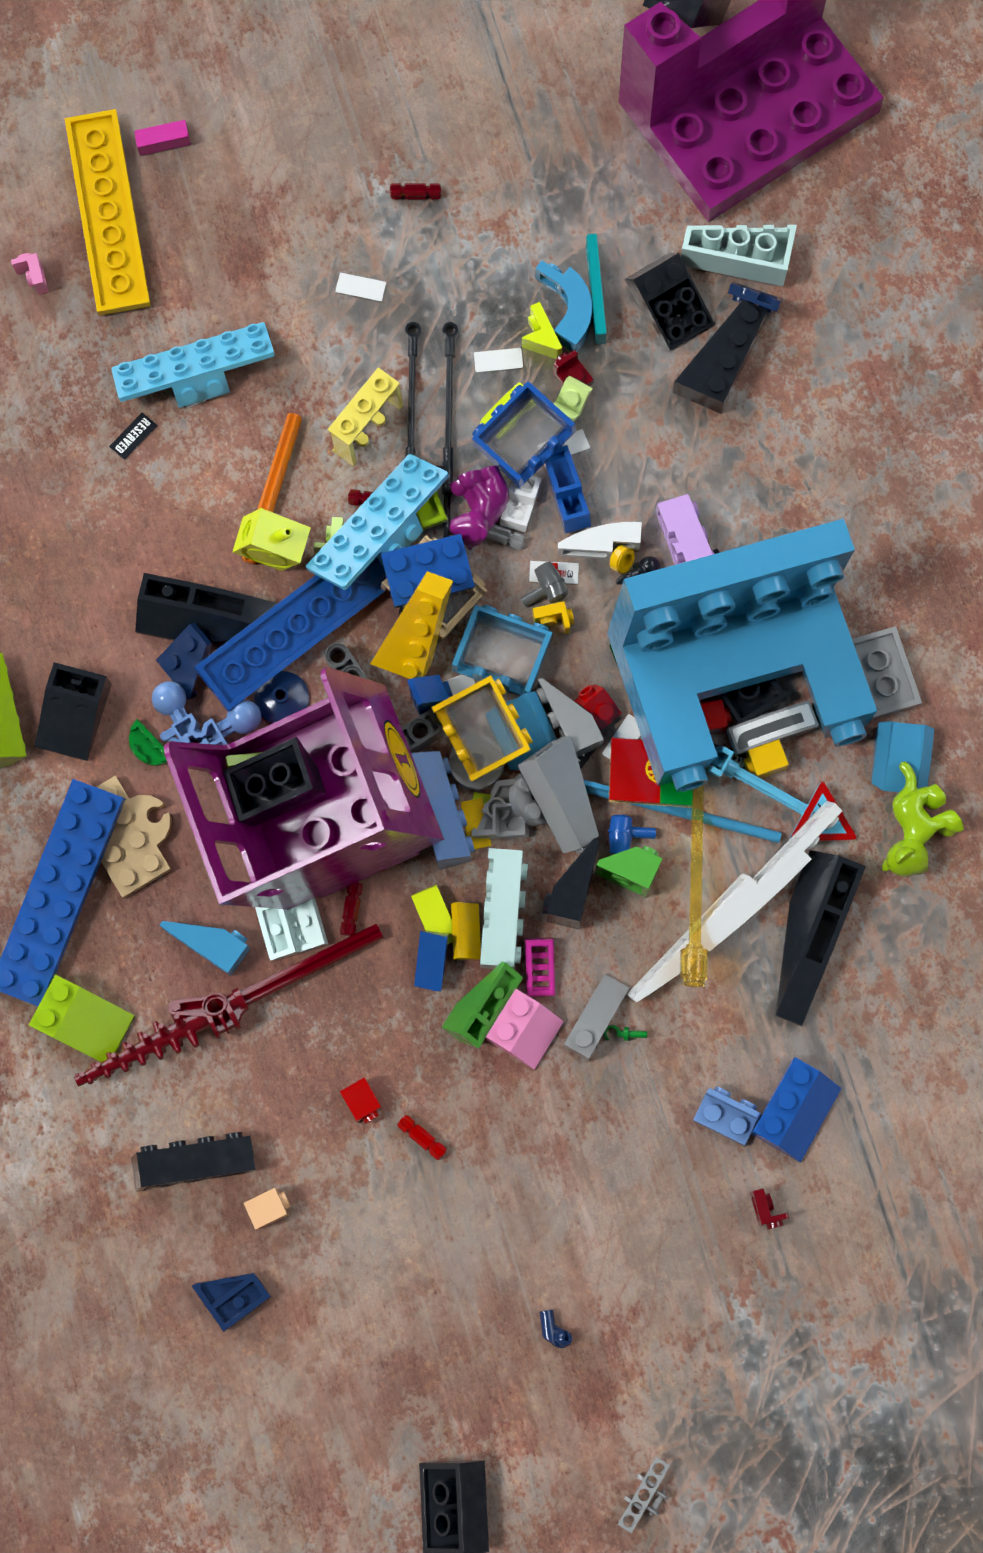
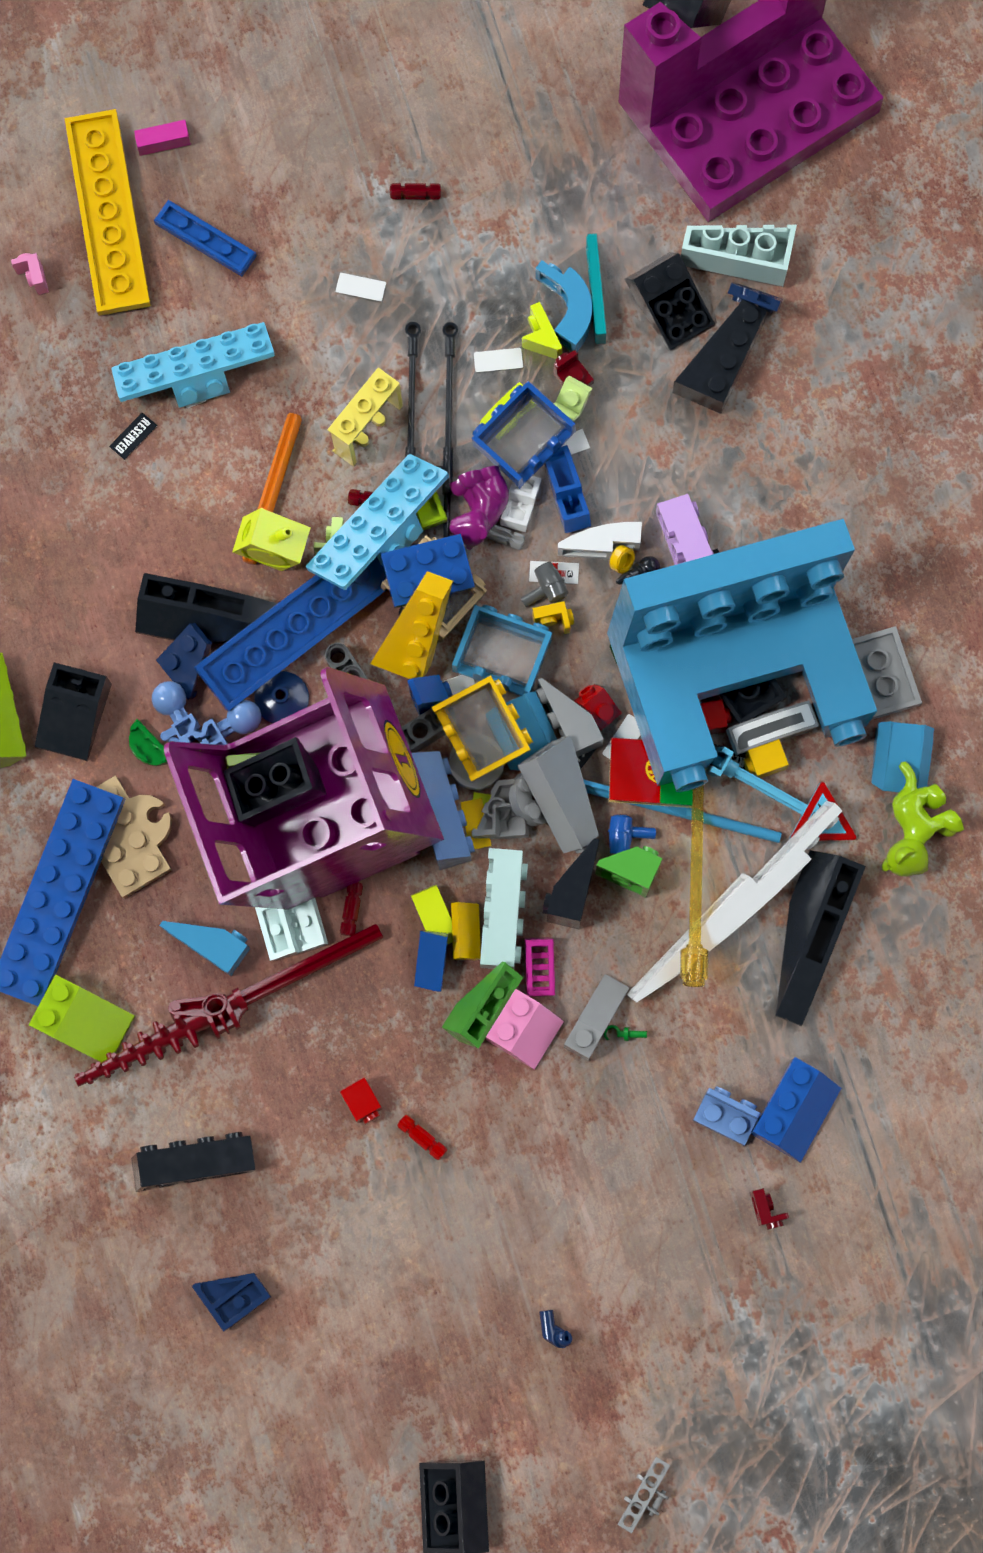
light nougat brick [244,1188,291,1230] -> none
none -> blue tile [154,200,257,277]

